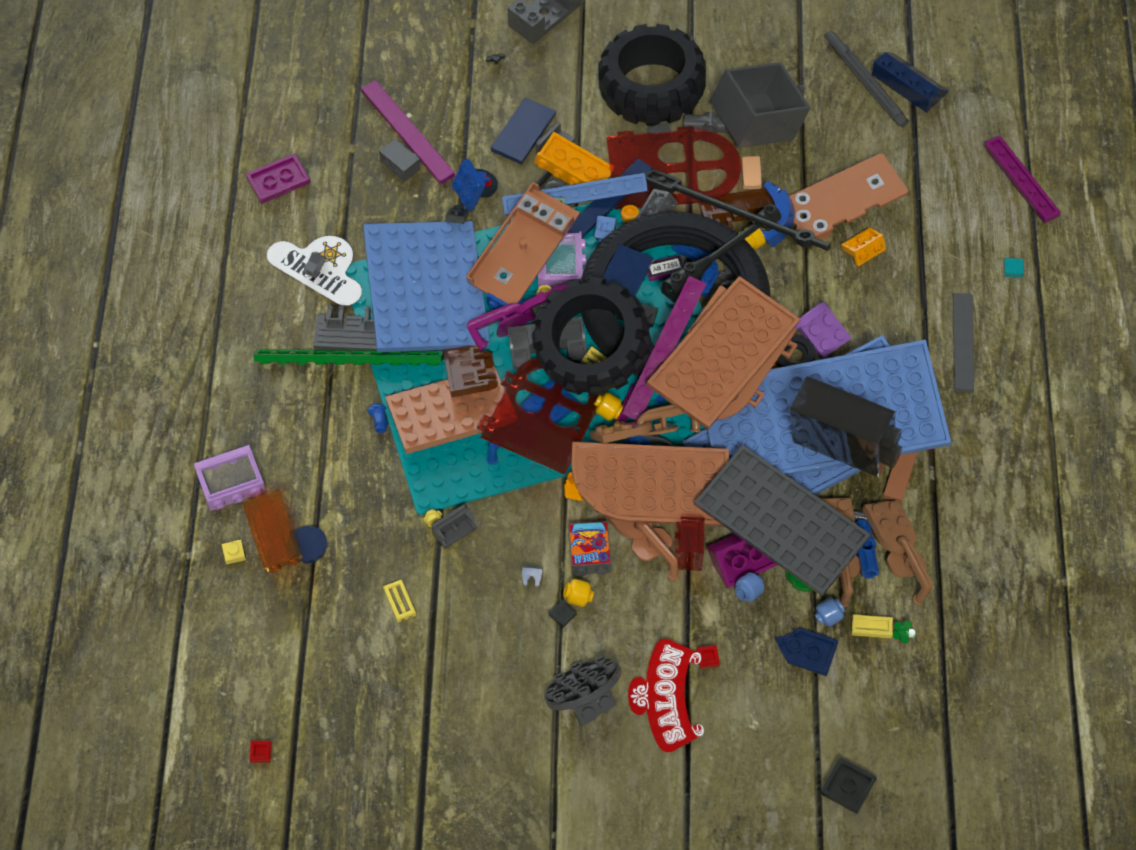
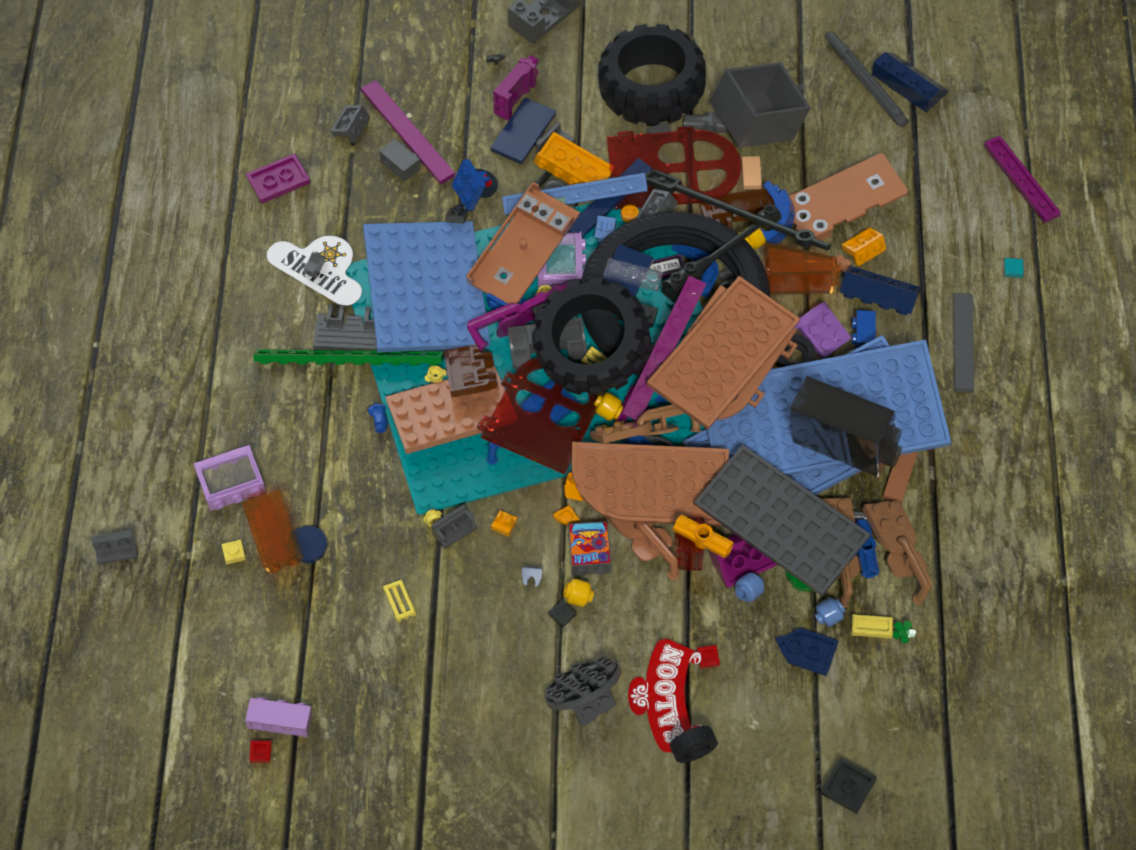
none -> dark grey bracket [92,530,137,565]
none -> lavender brick [245,697,313,737]
none -> dark grey bracket [331,105,370,143]
none -> light yellow plate [425,366,447,383]
none -> light orange tile [491,510,517,536]
none -> magenta hips [493,55,538,121]
none -> light orange tile [553,505,580,525]
none -> clear plate [603,258,663,291]
none -> black tyre [670,725,718,763]
none -> light orange piece [673,515,734,558]
none -> clear orange slope [765,243,841,295]
none -> nougat plant [830,255,851,273]
none -> dark blue slope [840,266,921,315]
none -> blue brick [852,310,876,349]

